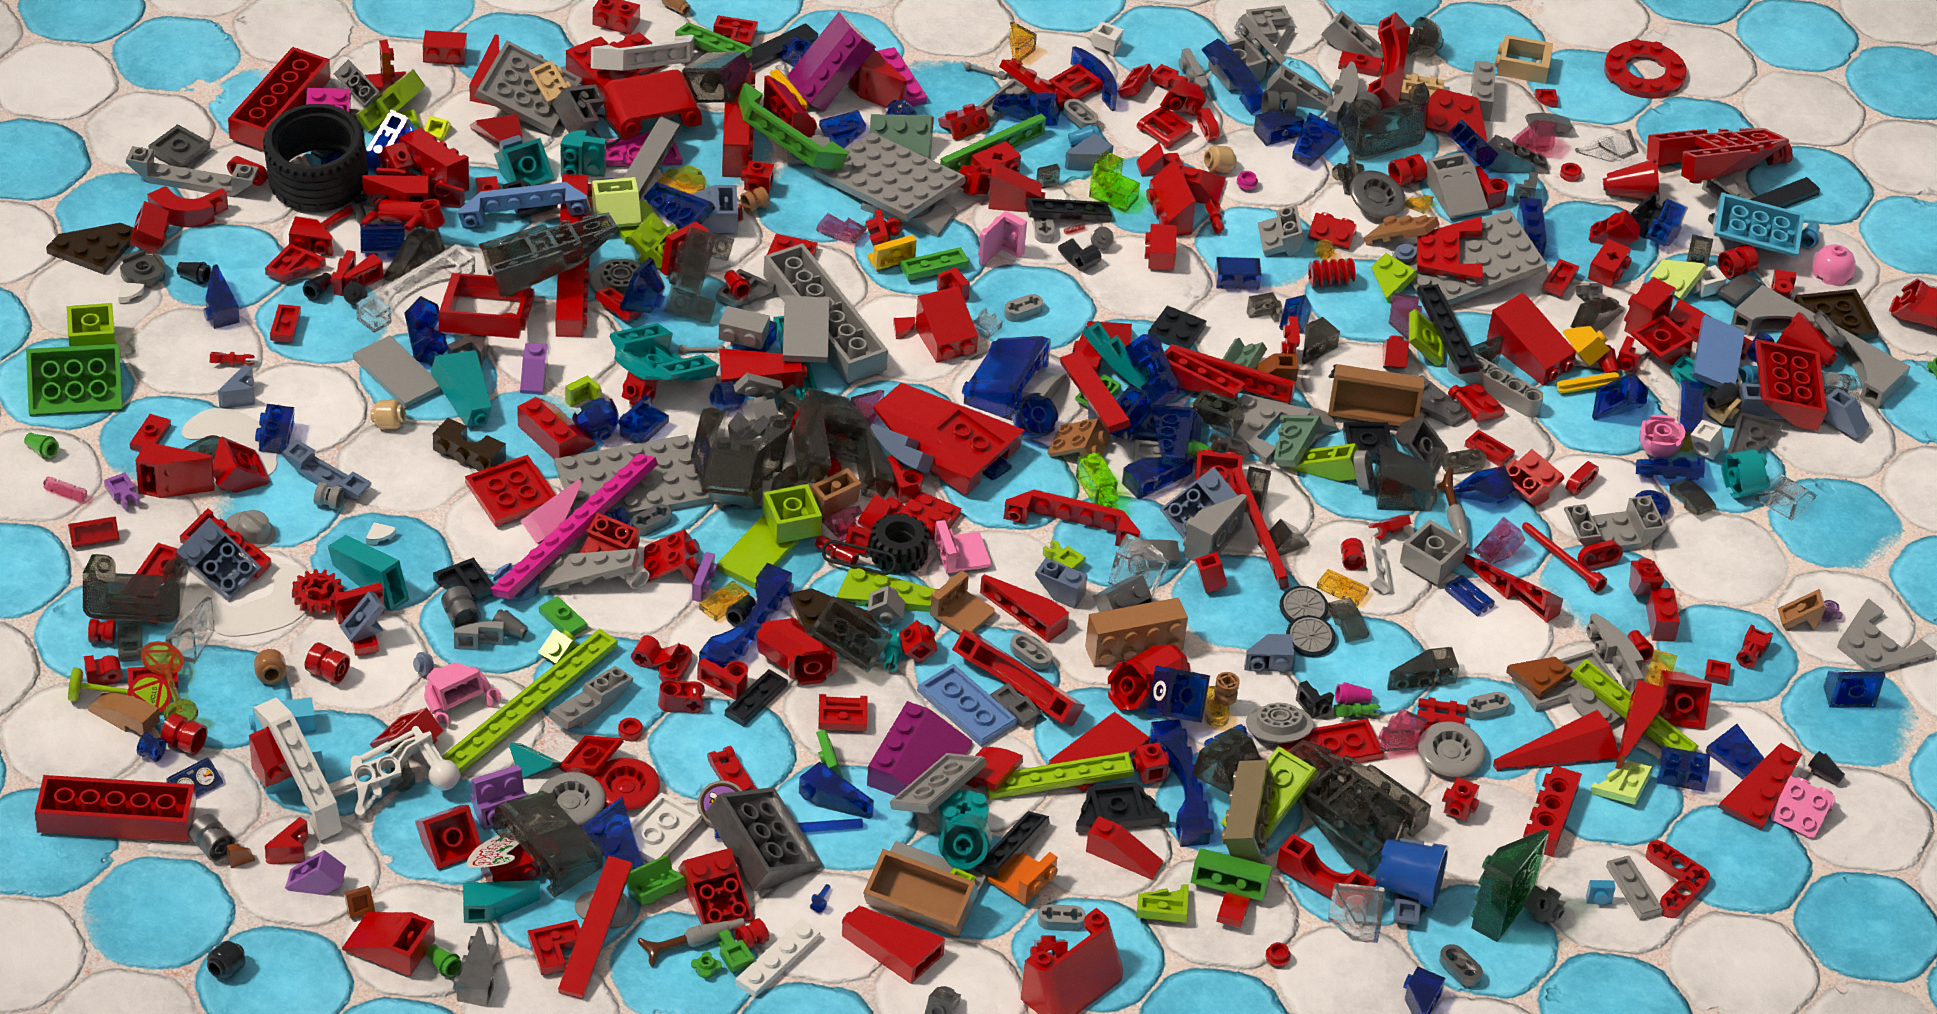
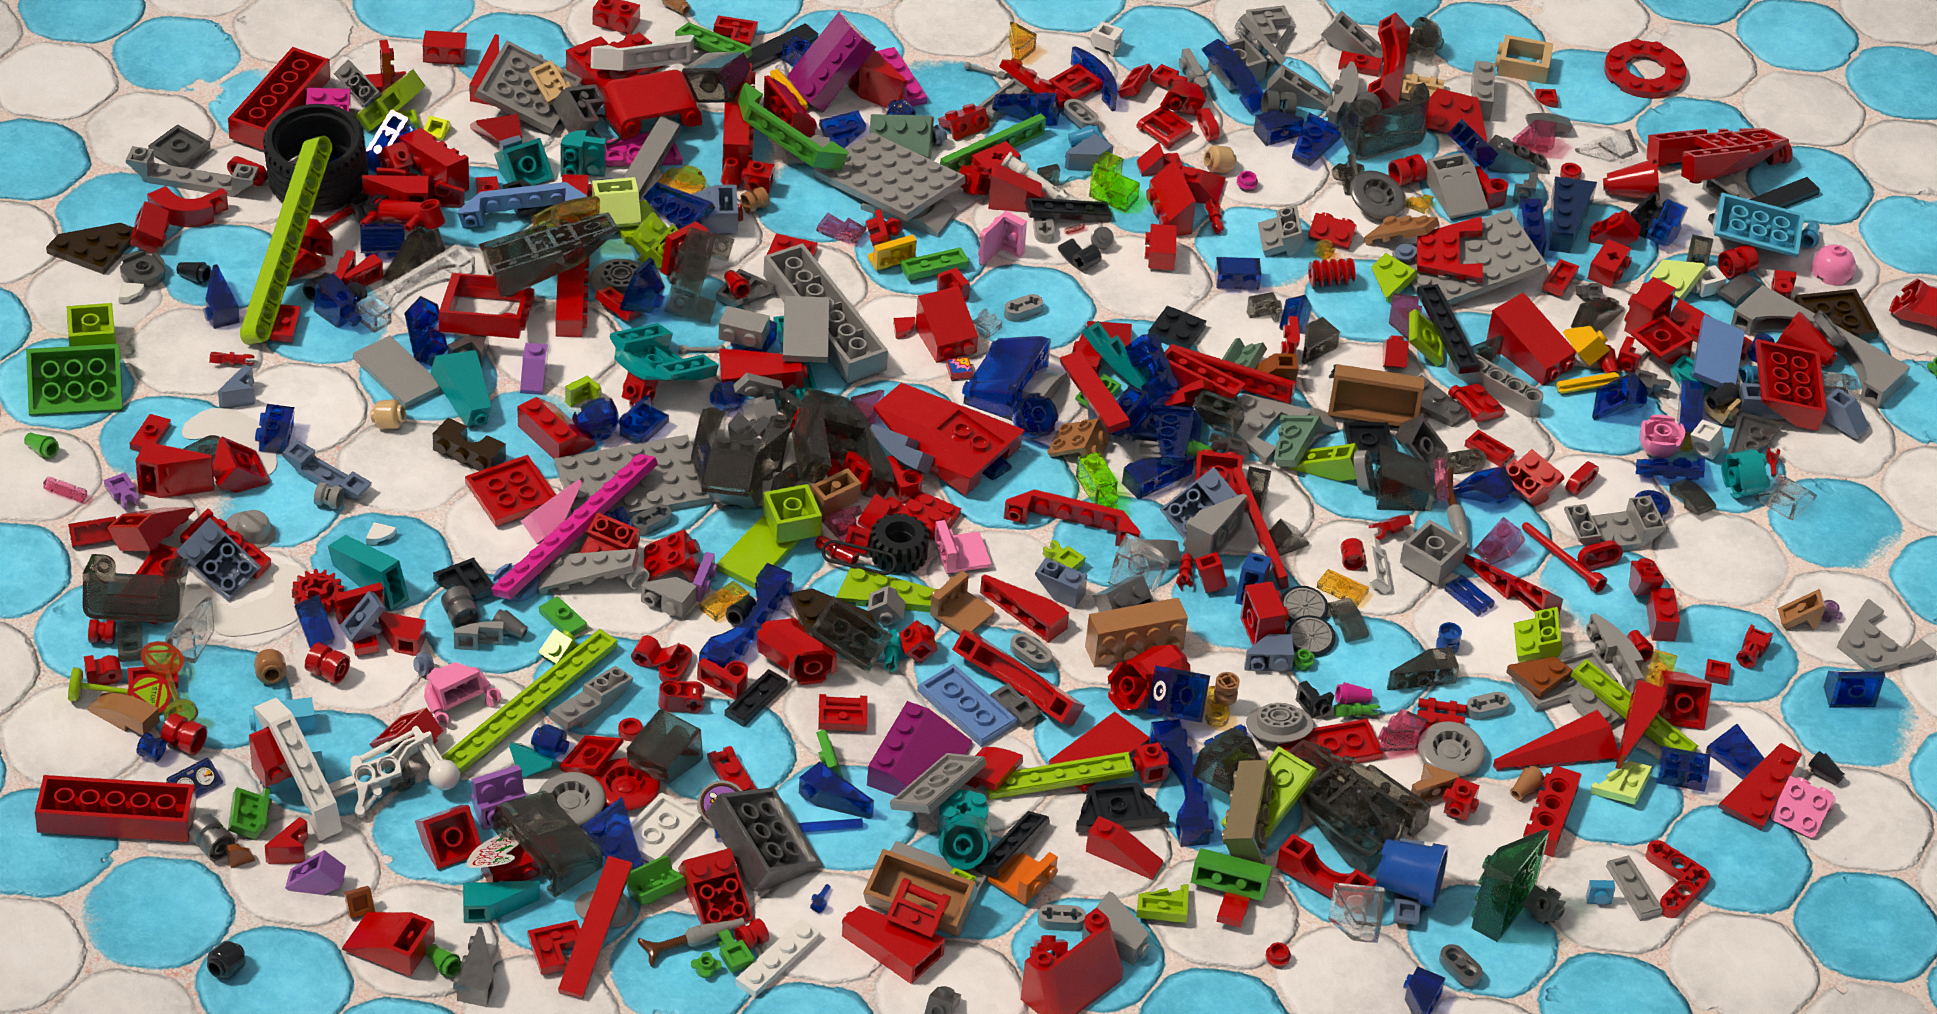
none -> red slope [107,507,196,552]
none -> bright green bracket [228,787,272,840]
none -> lime beam [240,136,332,345]
none -> clear blue slope [294,595,335,649]
none -> clear blue torso [313,273,362,328]
none -> red slope [378,612,426,656]
none -> clear yellow slope [522,196,600,251]
none -> clear blue head [531,724,569,759]
none -> clear smoke slope [626,708,703,784]
none -> light grey slope [641,577,697,620]
none -> red cone [720,157,742,188]
none -> red slope [841,451,872,491]
none -> red plate [886,878,951,939]
none -> sand blue plate [932,125,947,146]
none -> tile [946,357,973,380]
none -> white pin [1001,152,1061,199]
none -> light grey slope [1082,891,1149,966]
none -> red slope [1165,379,1214,409]
none -> red piece [1176,553,1194,591]
none -> blue torso [1235,553,1272,605]
none -> red brick [1240,581,1289,646]
none -> bright green plate [1293,649,1315,671]
none -> medium nougat slope [1409,764,1459,807]
none -> clear pink axle [1433,458,1450,502]
none -> blue wheel [1436,622,1462,655]
none -> medium nougat cone [1510,766,1544,800]
none -> lime brick [1513,607,1563,663]
none -> dark blue wedge [1549,176,1597,253]
none -> flat silver plate [1630,369,1671,398]
none -> red hand [1766,448,1780,477]

